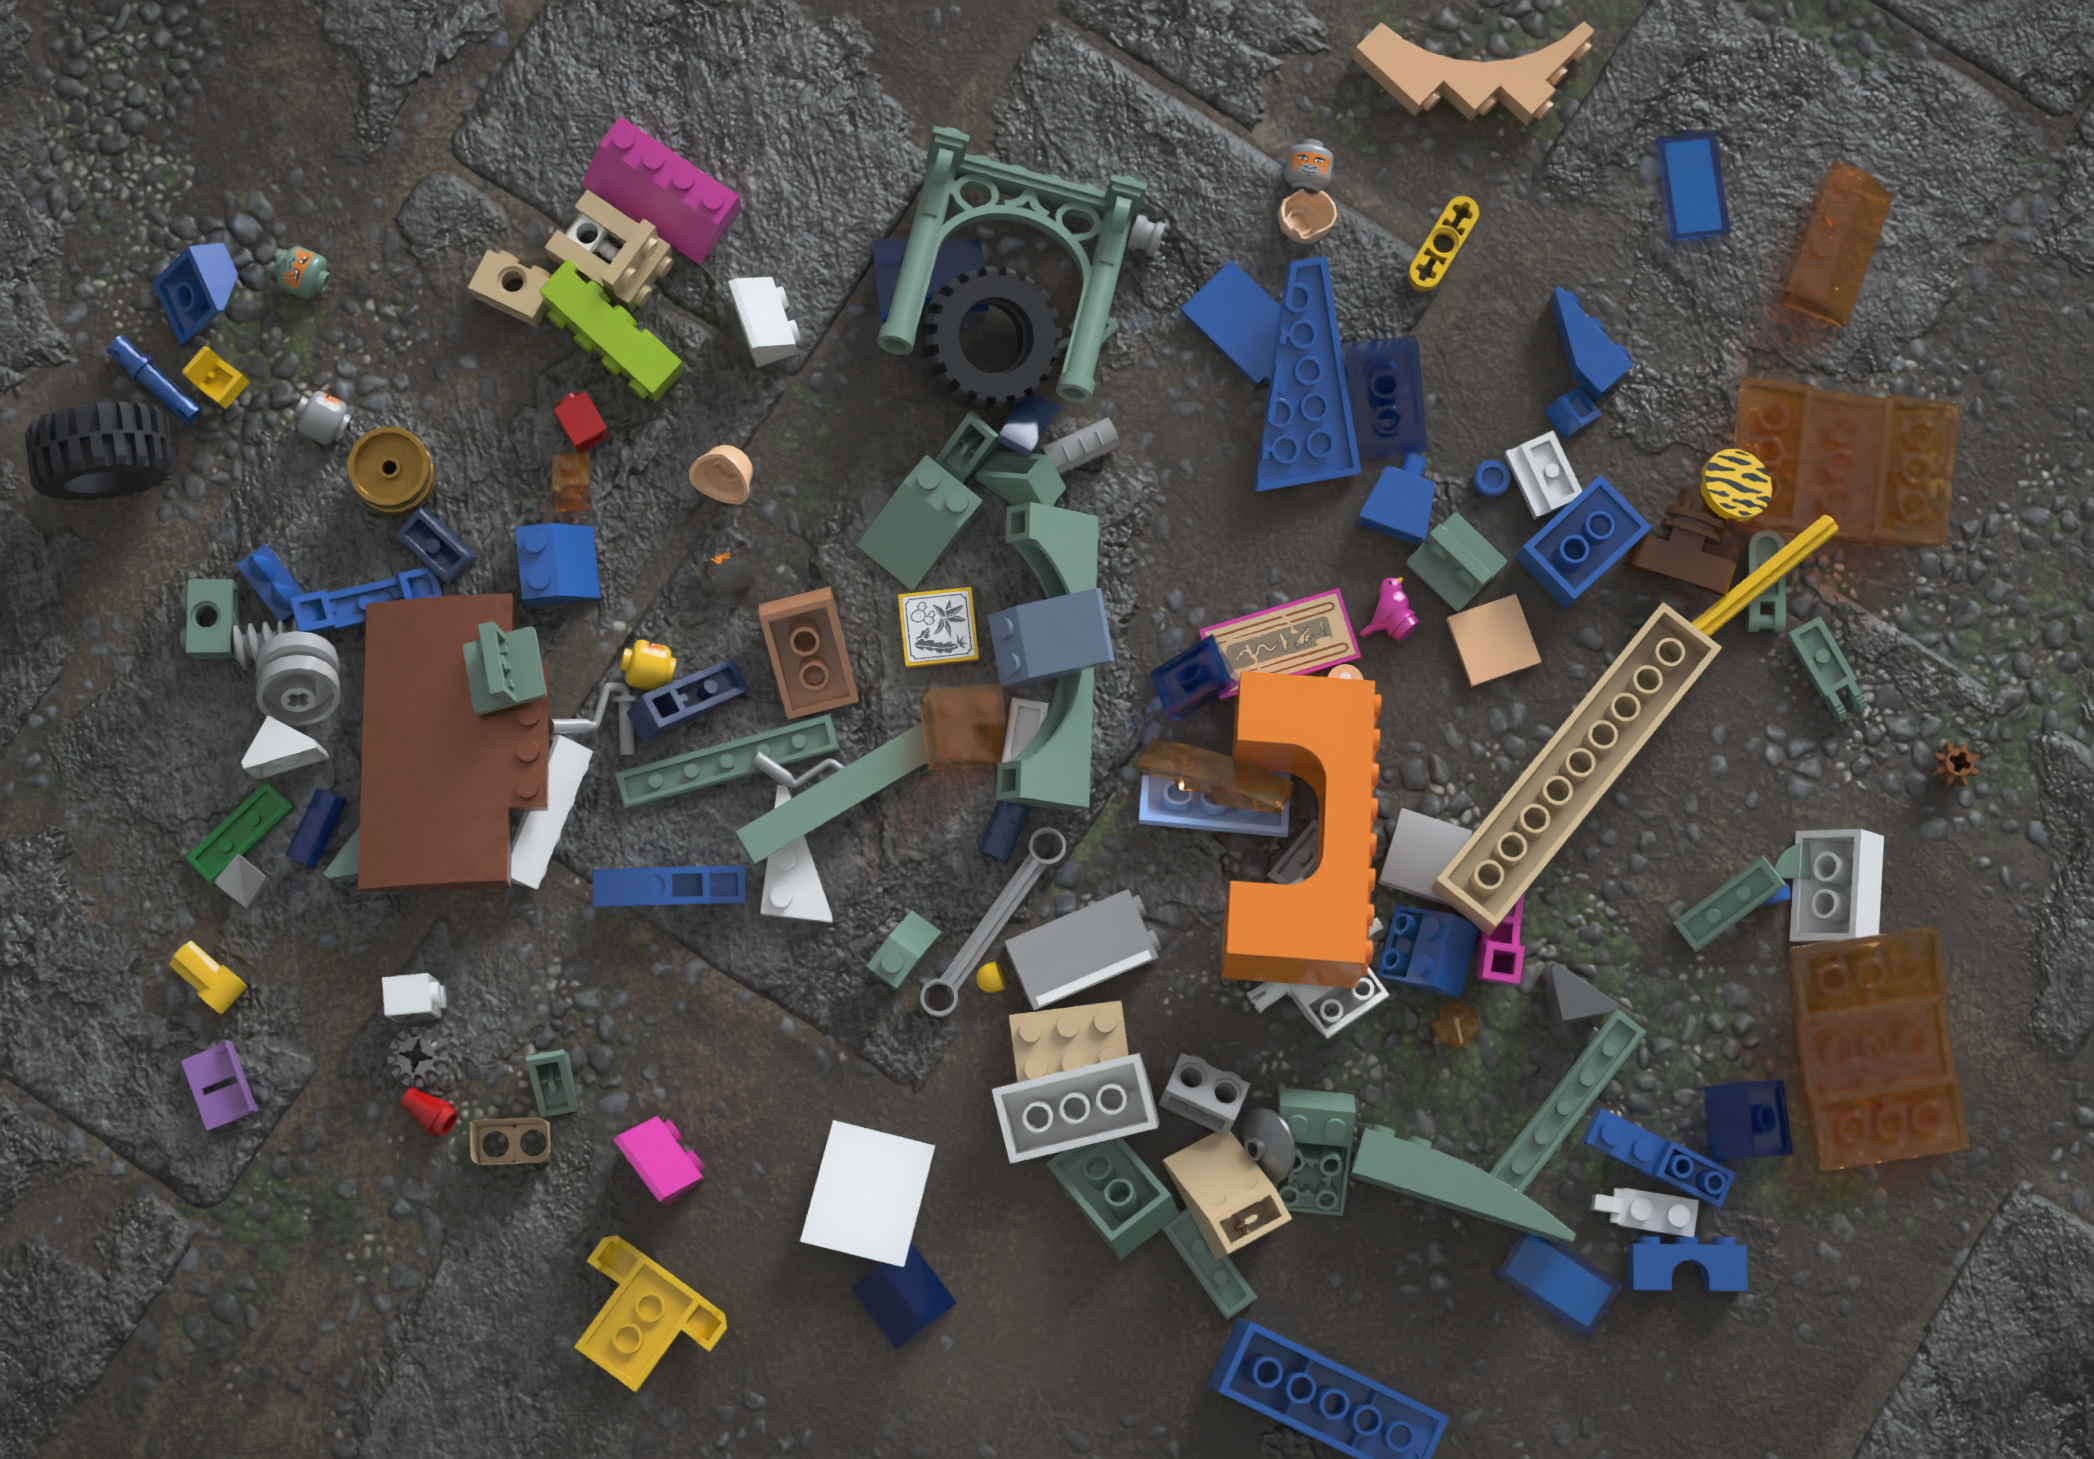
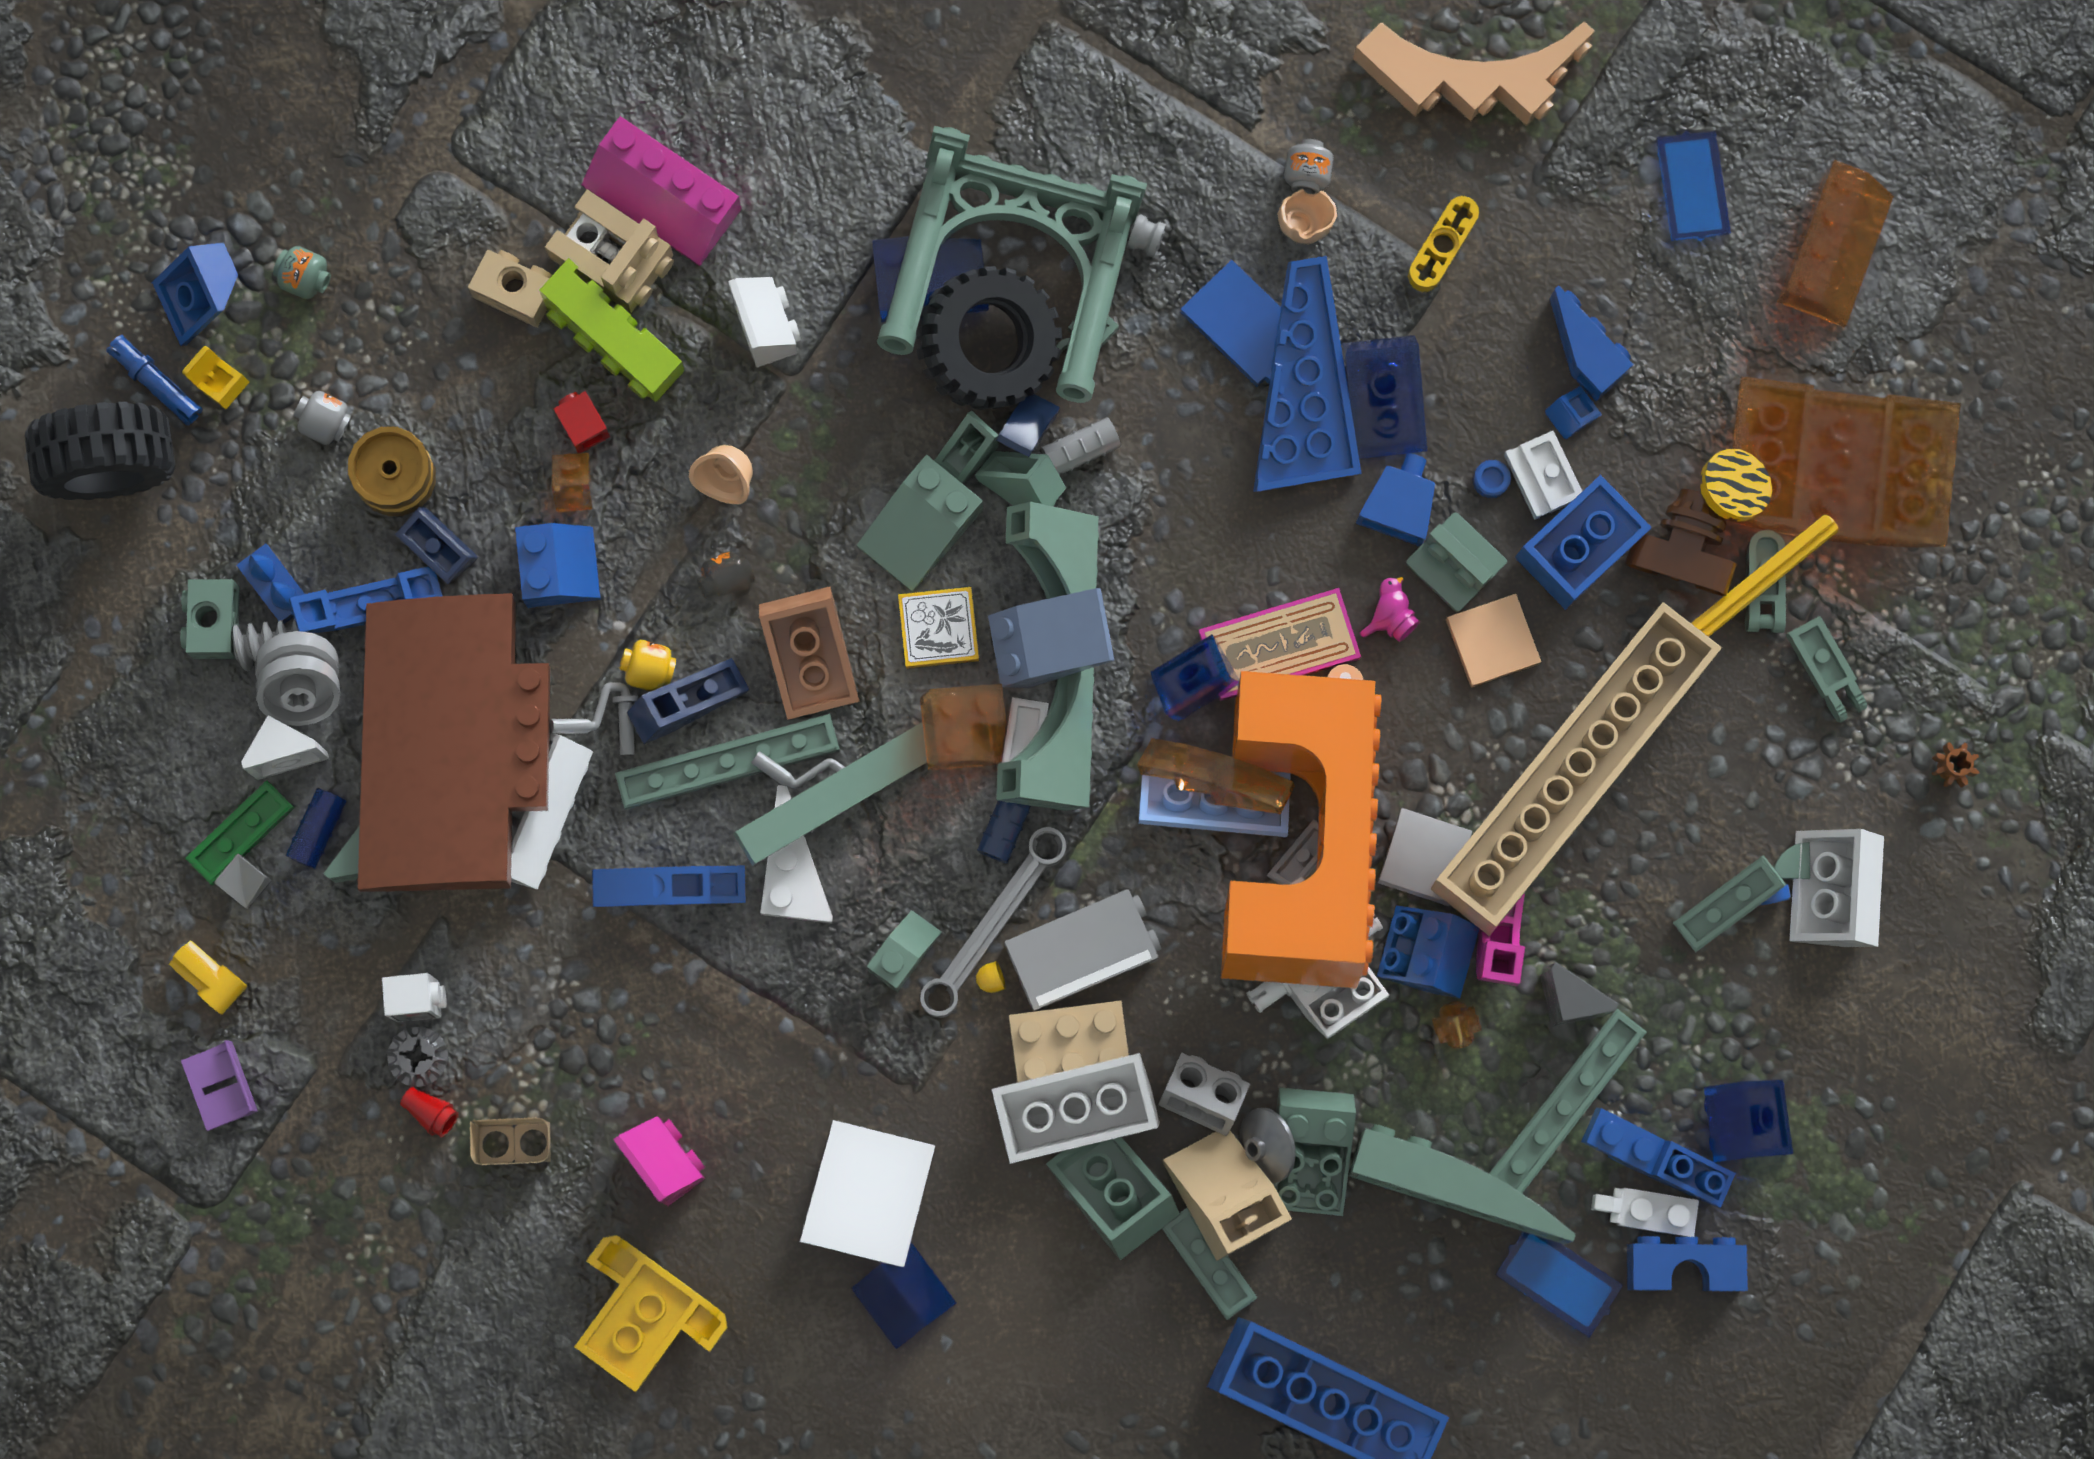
sand green bracket [463,621,547,715] -> none
sand green slope [526,1050,578,1117] -> none
clear orange slope [1789,925,1970,1171] -> none

